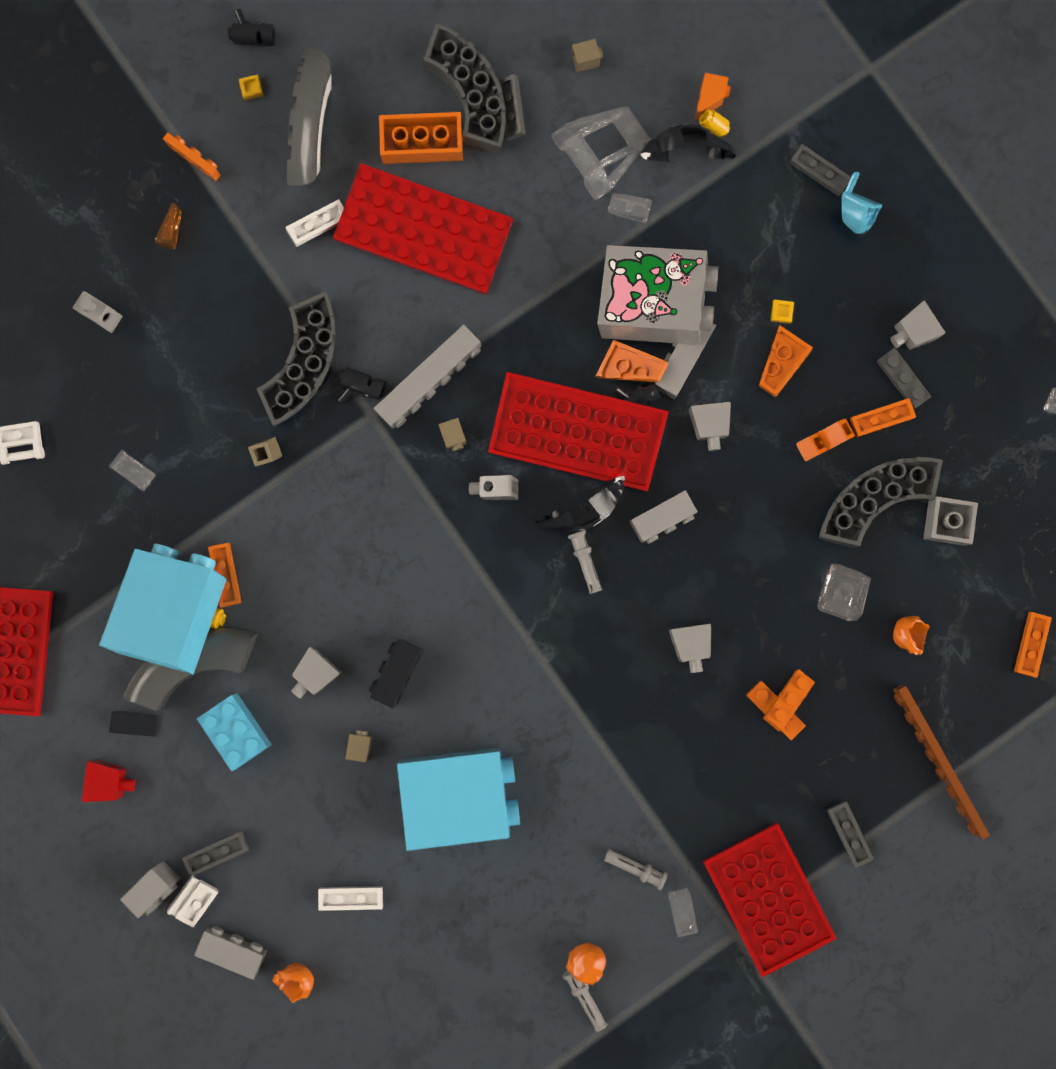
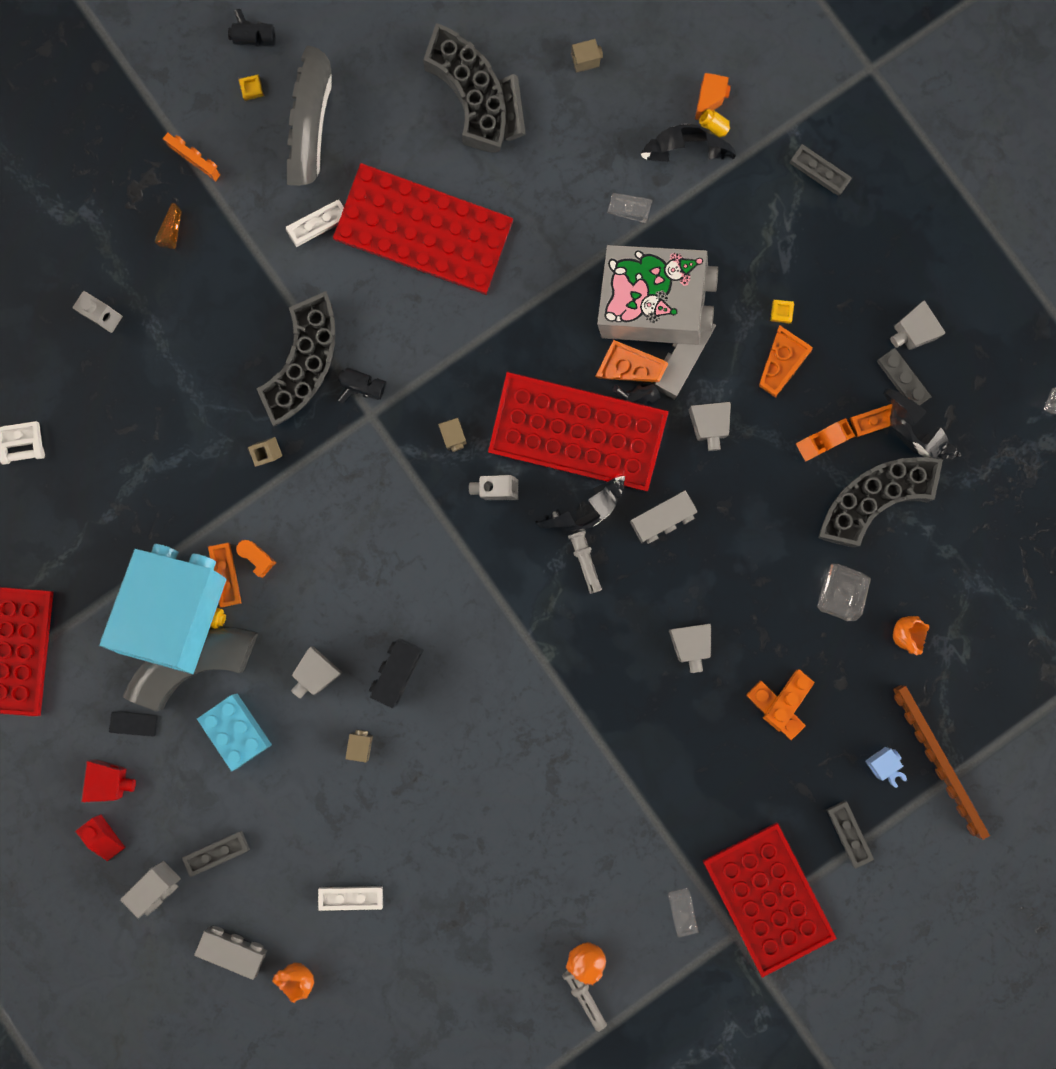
clear slope [109,450,156,491] -> none
white plate [167,875,218,927] -> none
light grey brick [374,325,481,429] -> none
orange brick [379,112,463,164] -> none
medium azure brick [397,748,520,851] -> none
clear windscreen [550,107,650,200] -> none
light grey pin [604,848,668,891] -> none
medium azure piece [842,172,882,234] -> none
light grey brick [923,497,978,546] -> none
orange plate [1014,612,1052,678] -> none
none -> red slope [75,814,126,861]
none -> orange leg [236,540,276,578]
none -> light blue brick [865,747,907,787]
none -> black animal [883,389,961,459]

